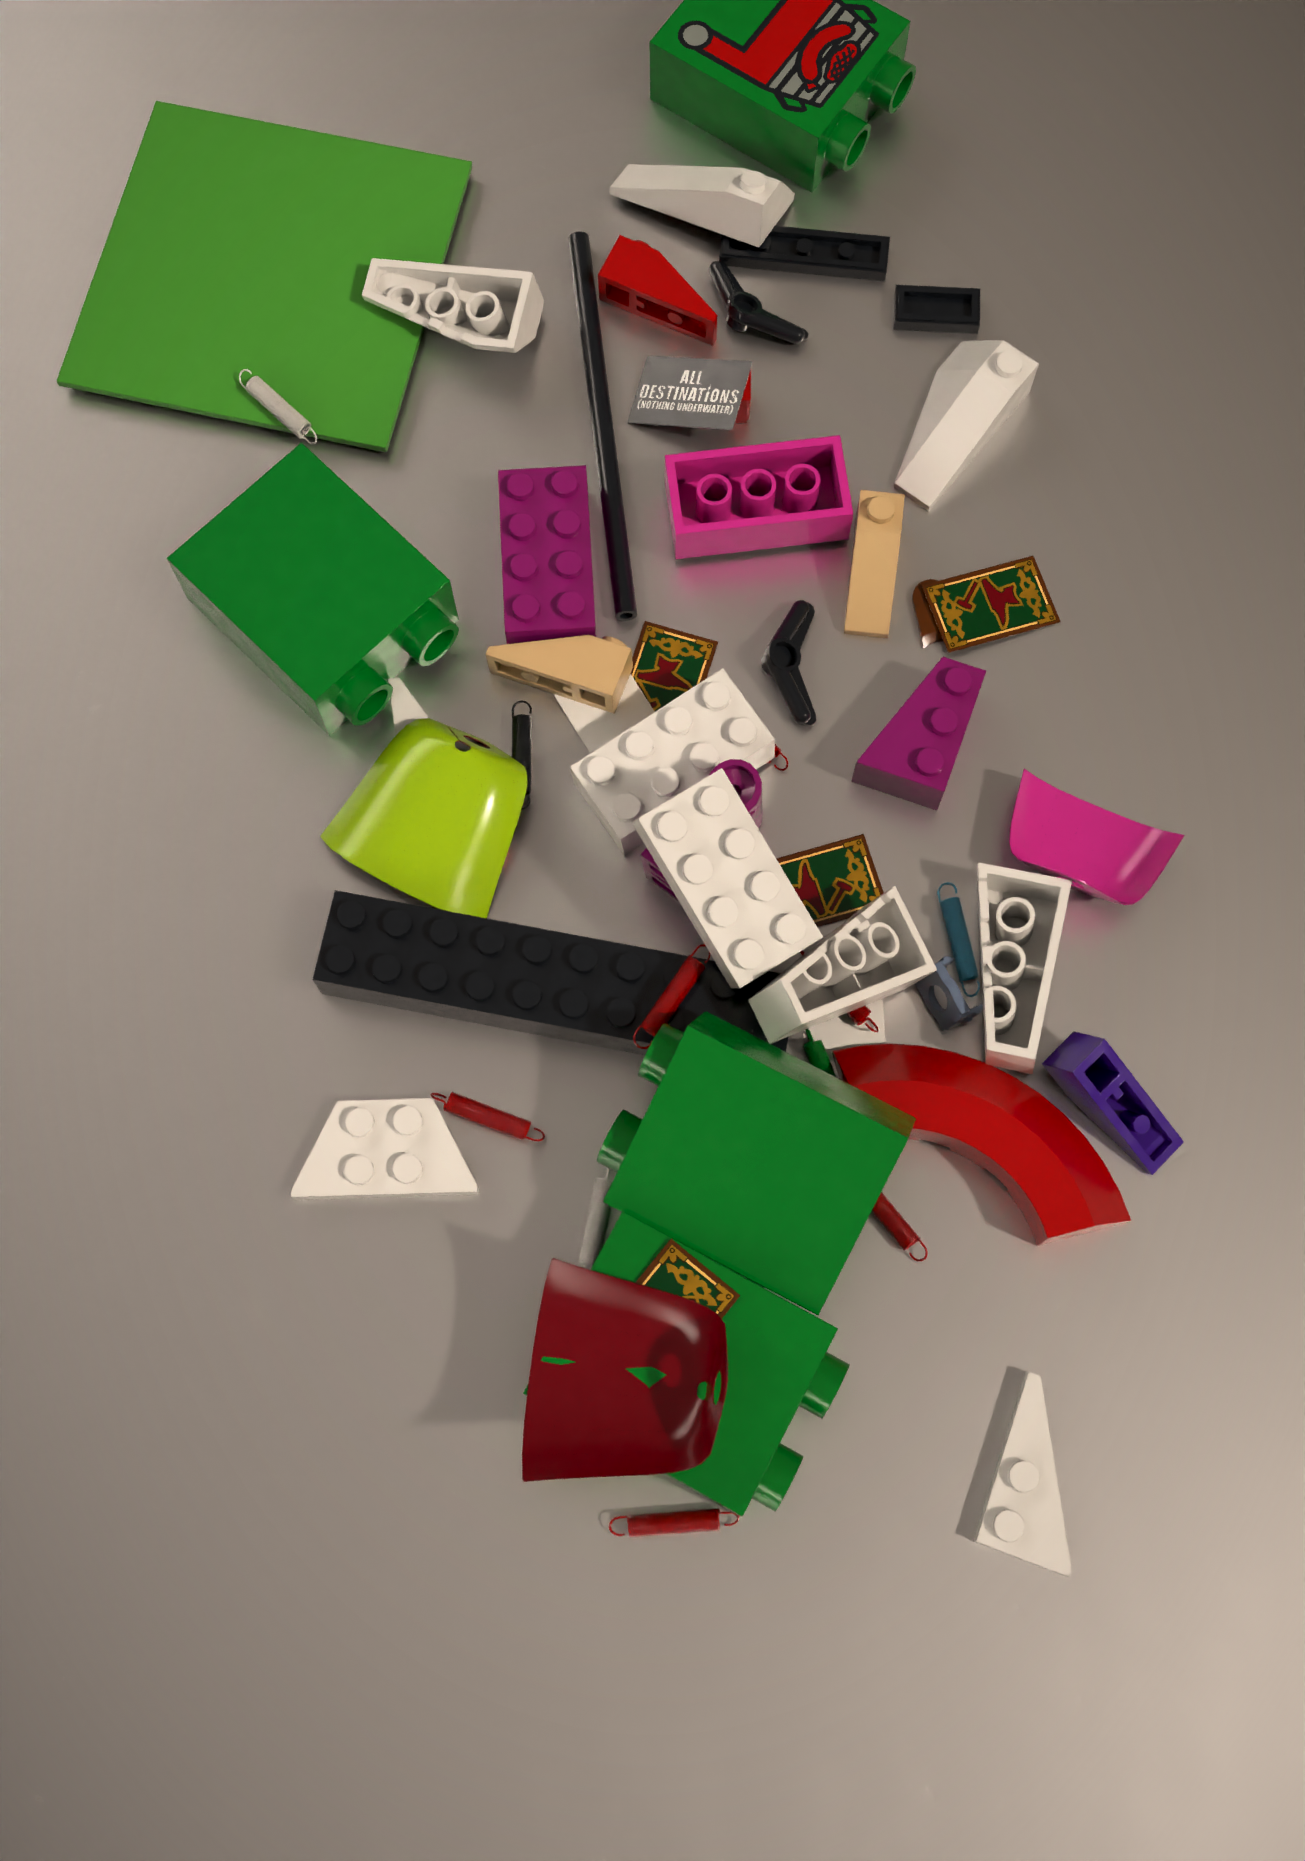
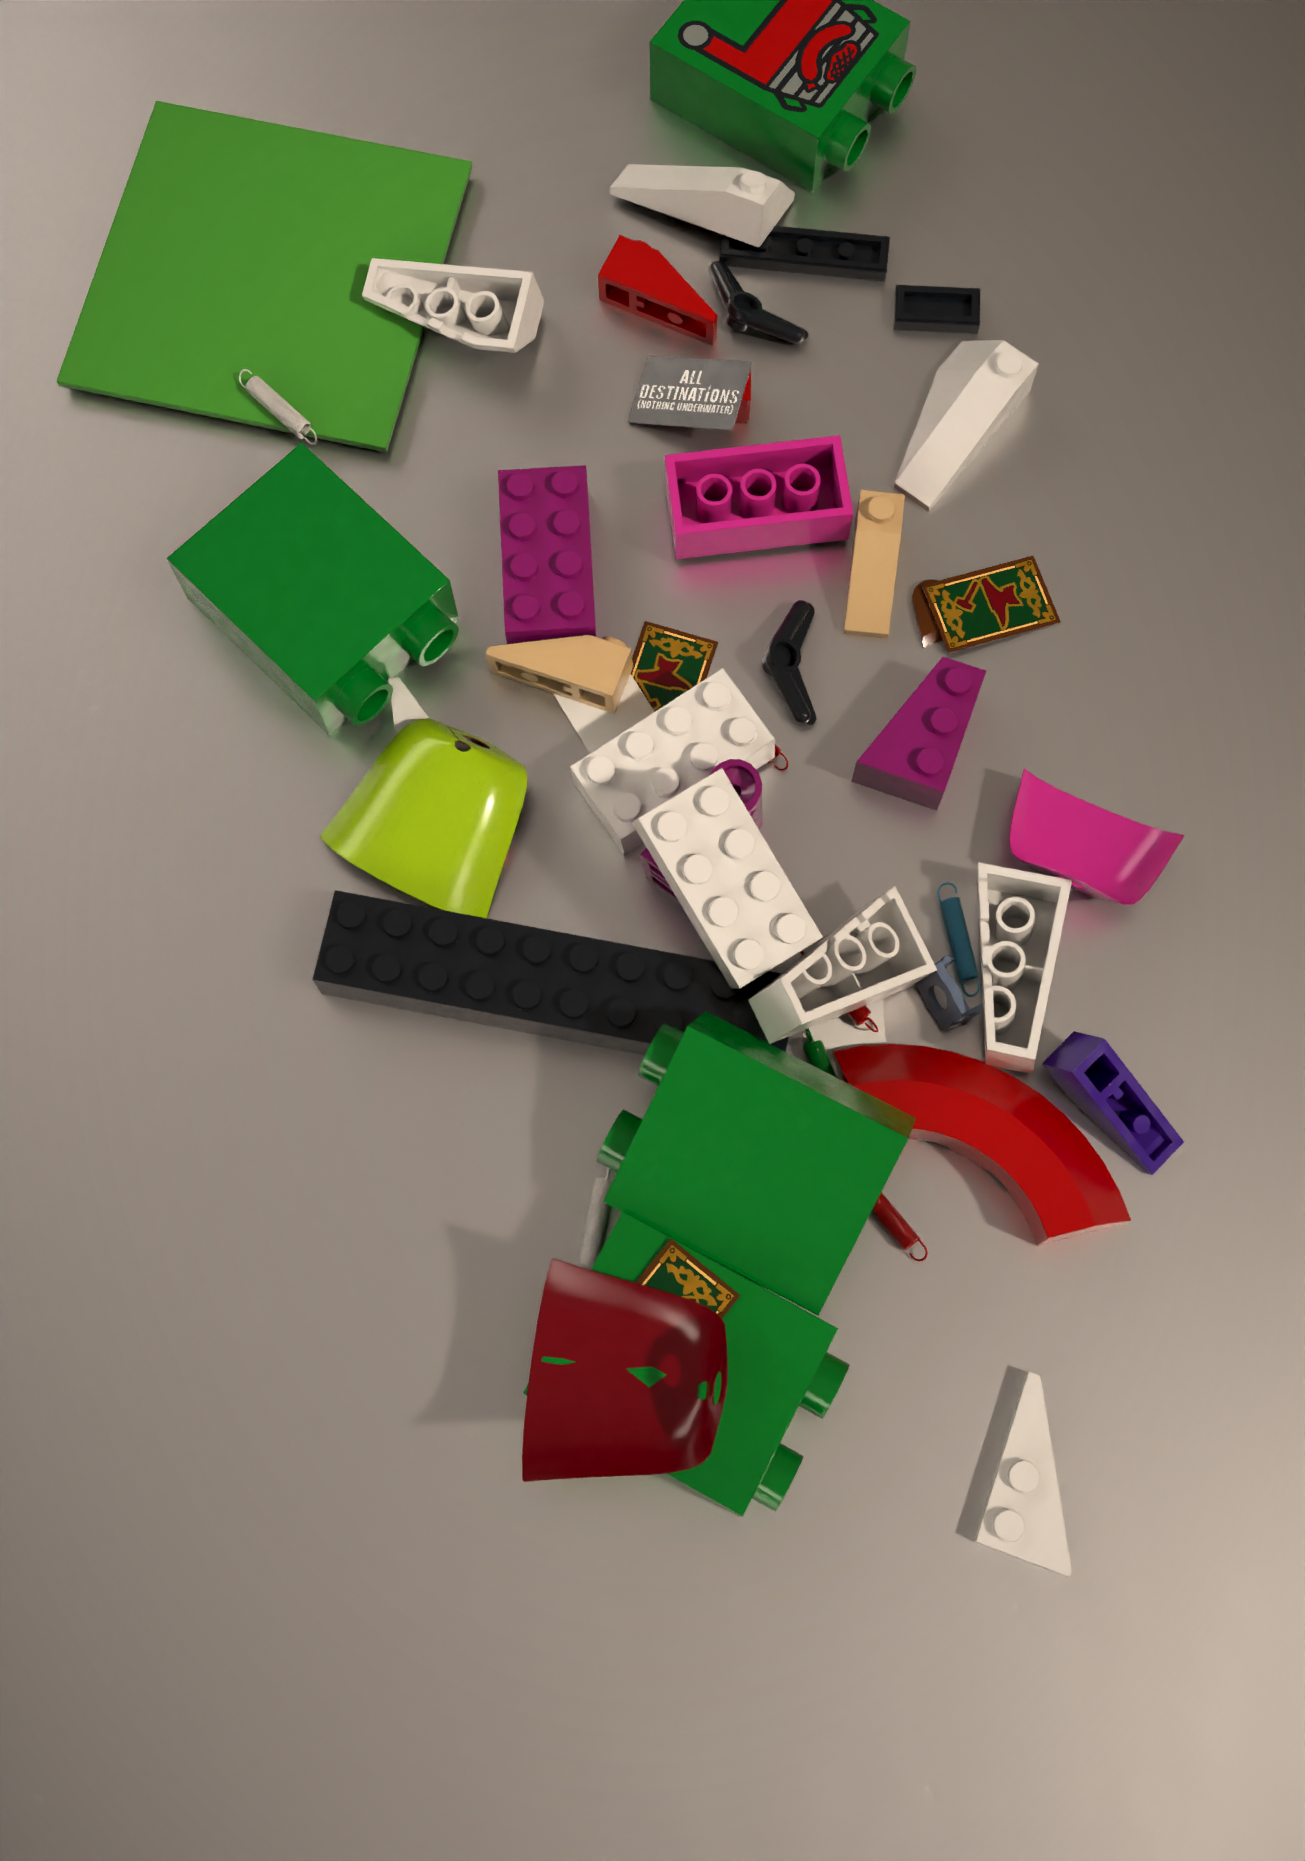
white wing [291,1098,479,1200] -> none
red piece [430,1092,545,1141] -> none
black piece [512,700,532,810] -> none
black piece [568,231,637,621] -> none
red piece [609,1508,739,1538] -> none
red piece [633,944,711,1049] -> none
sticker [776,834,884,927] -> none

